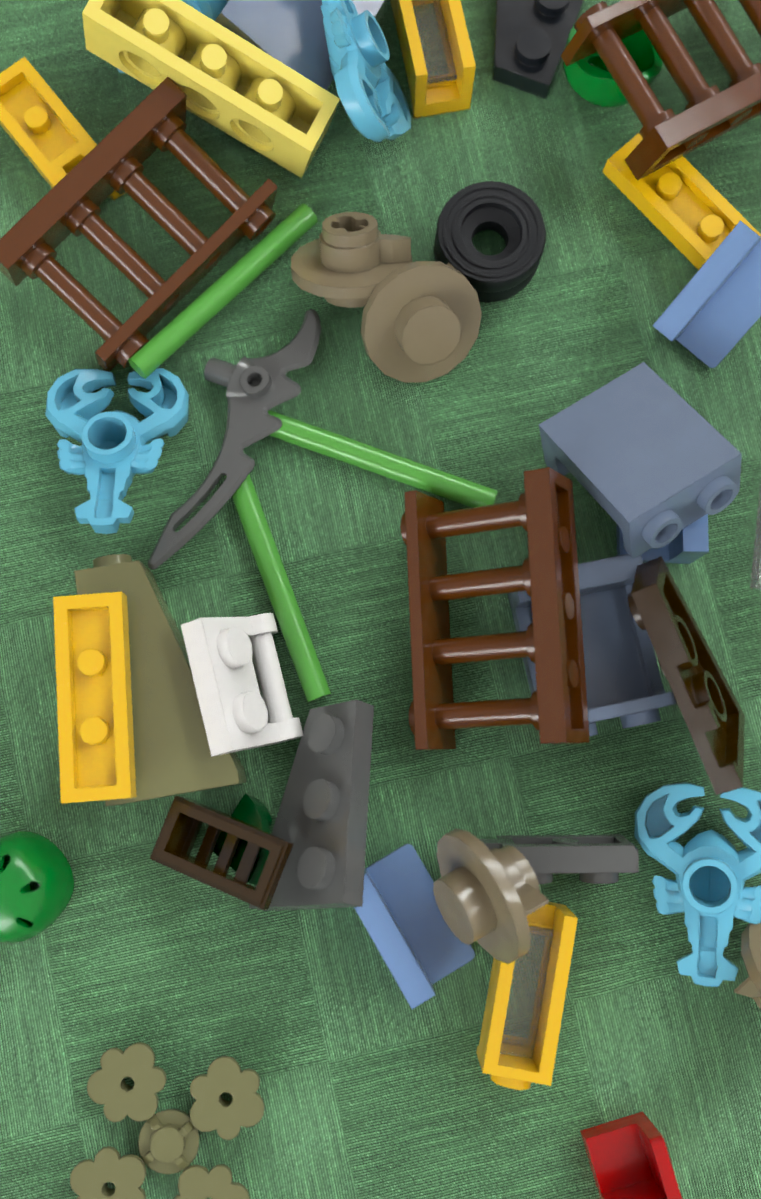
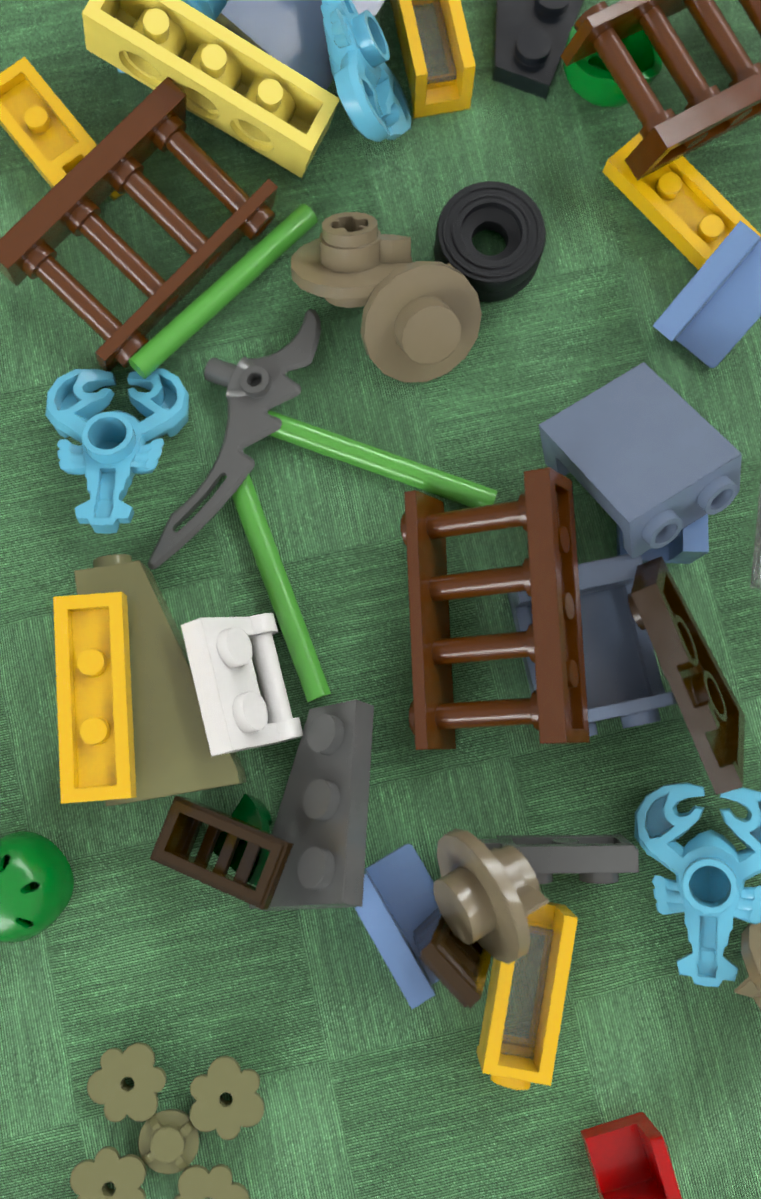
none -> dark brown slope [413,908,491,1009]

